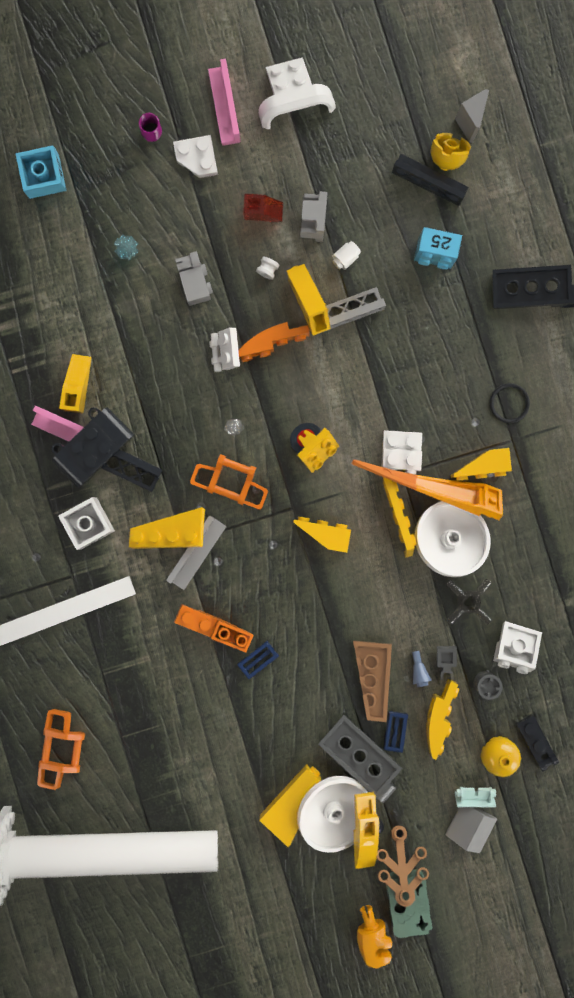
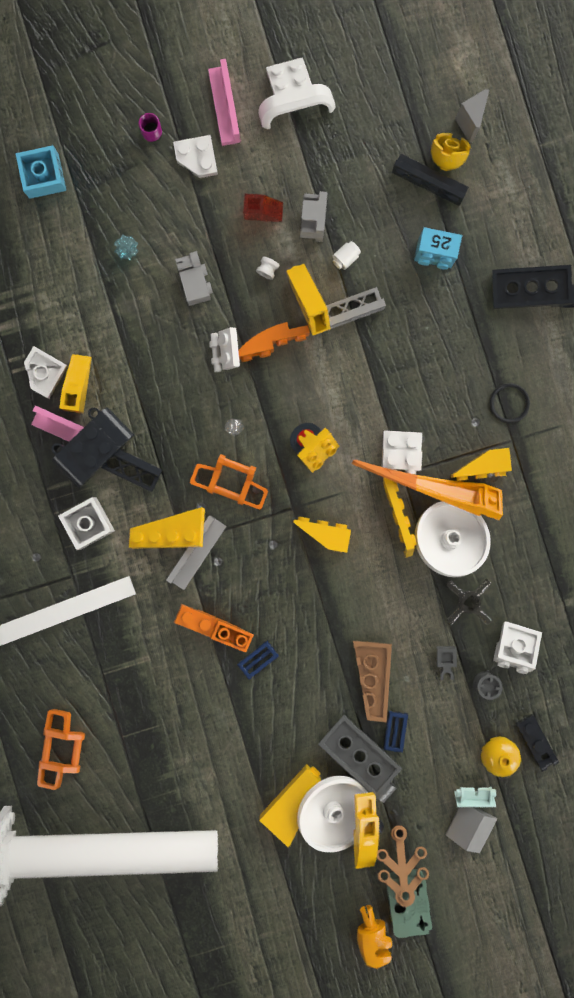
sand blue cone [412,651,432,687] -> none
yellow slope [427,679,459,760] -> none
none -> white plate [24,346,68,399]

